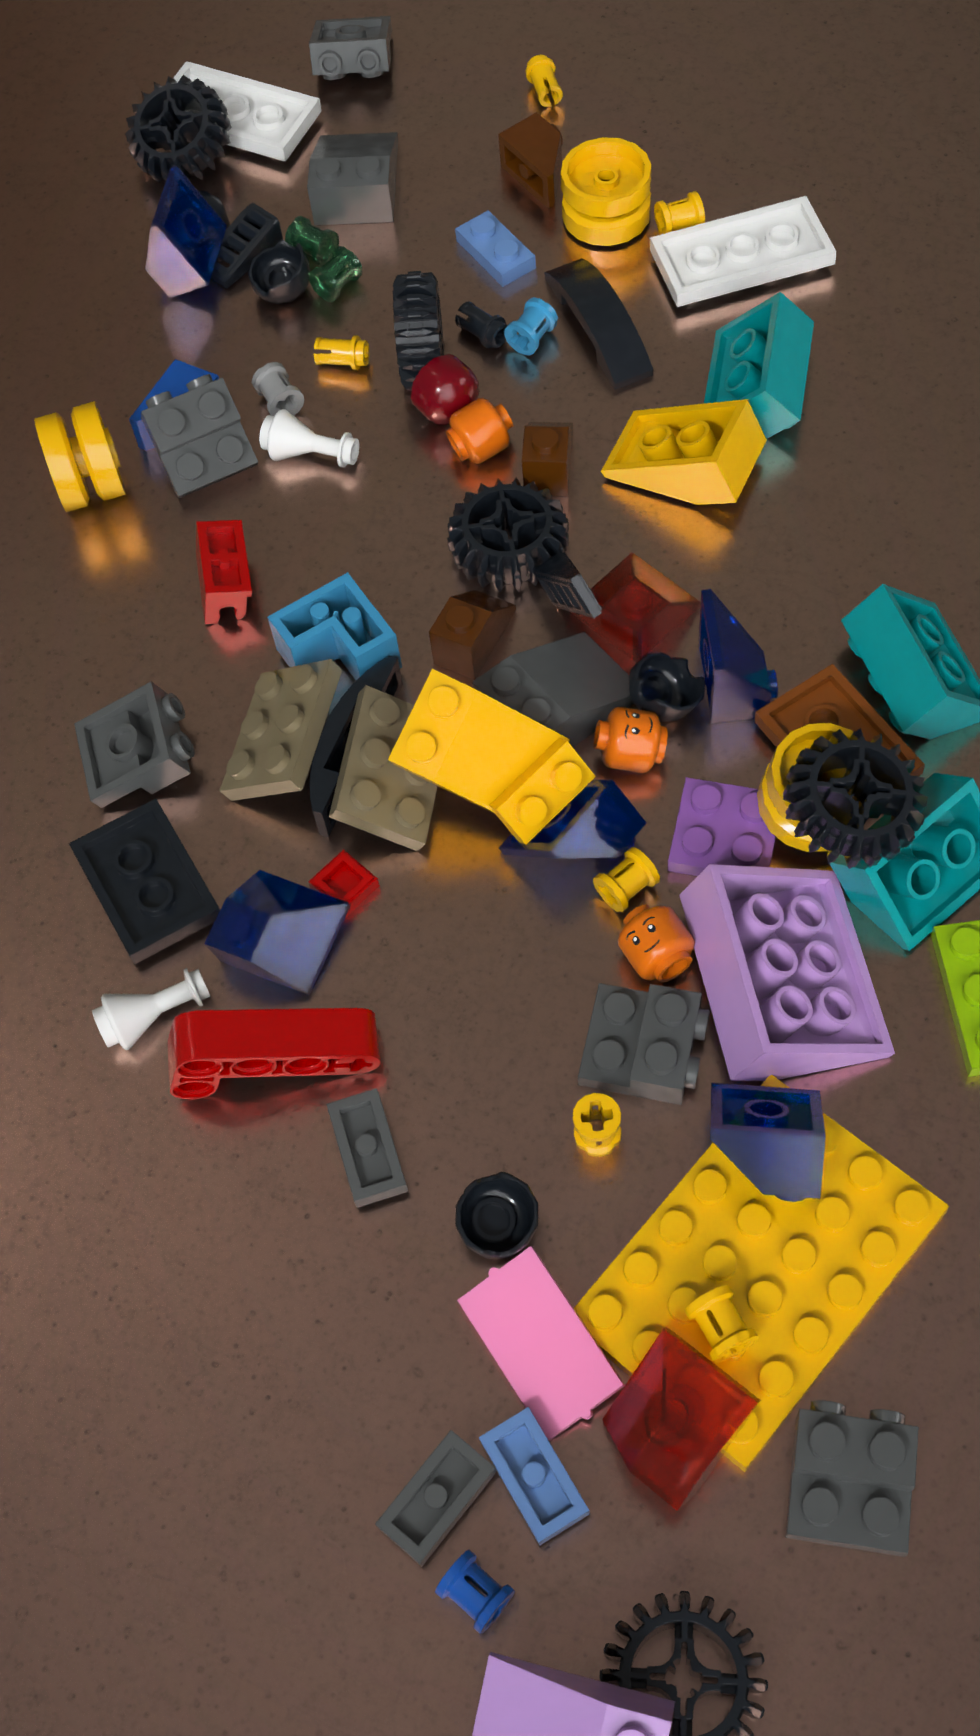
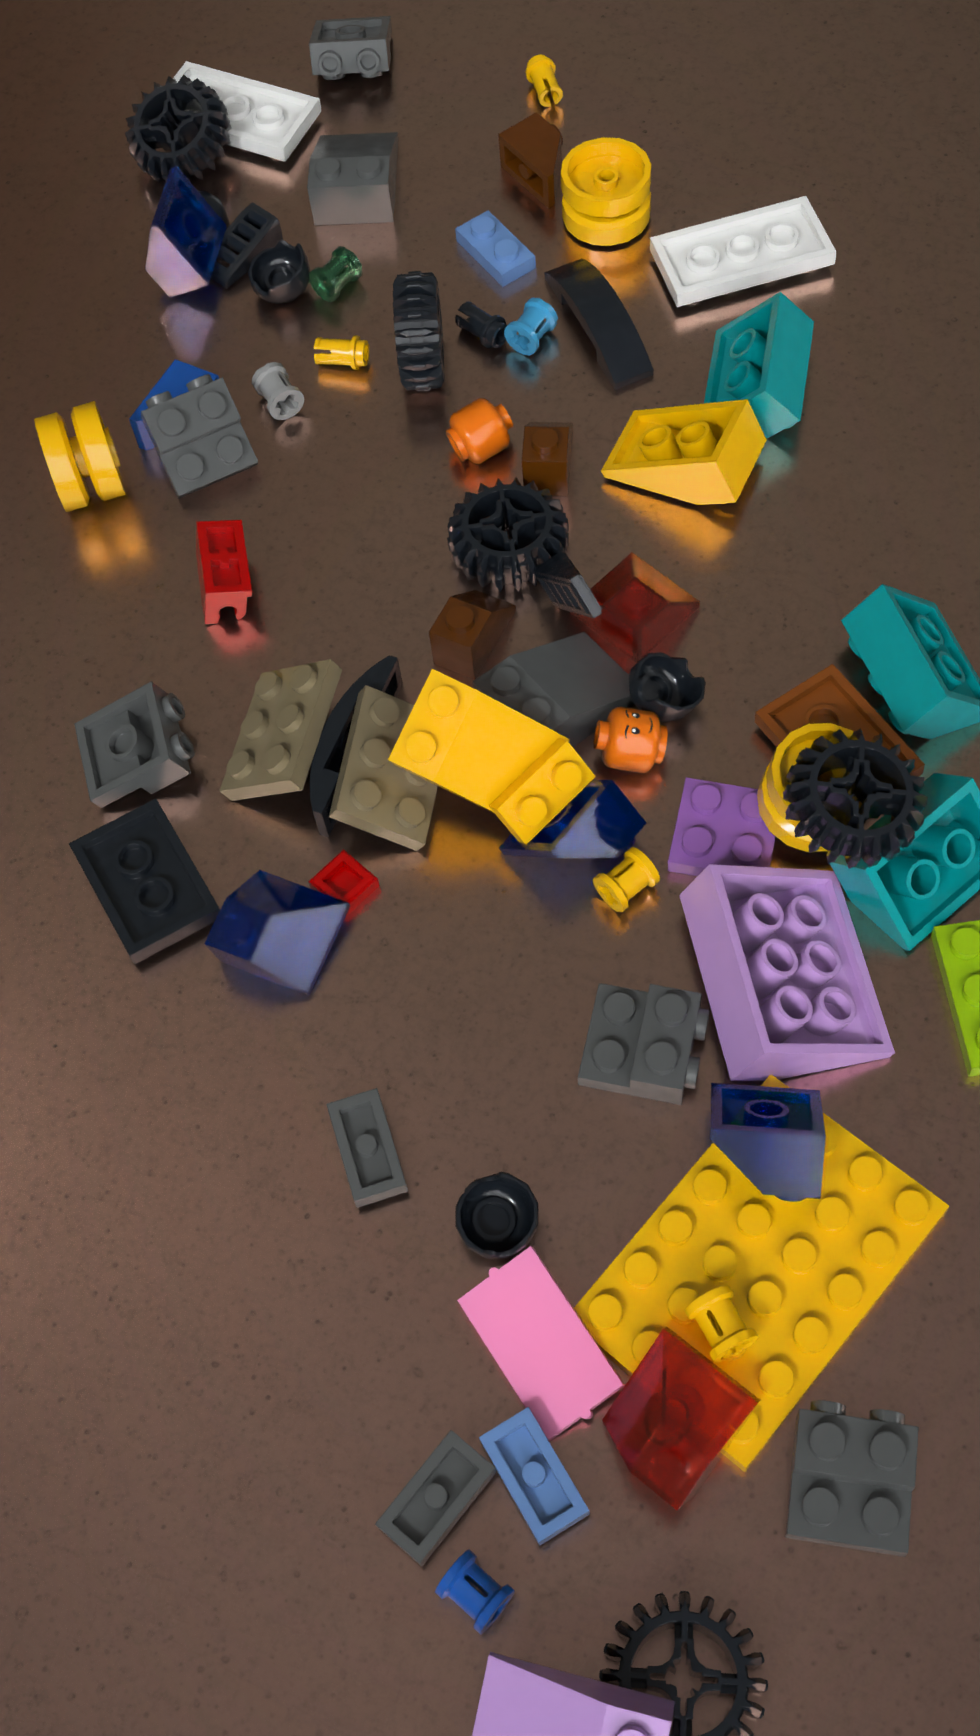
white piece [92,968,211,1050] -> none
red beam [167,1008,380,1099] -> none
white piece [259,409,360,468] -> none
dark azure brick [267,572,402,680] -> none
clear green bush [285,216,339,267] -> none
dark red hair [411,354,480,425] -> none
yellow bush [572,1093,621,1157] -> none
orange head [618,904,695,983] -> none
yellow bush [654,191,705,235] -> none
clear blue slope [698,589,778,724] -> none

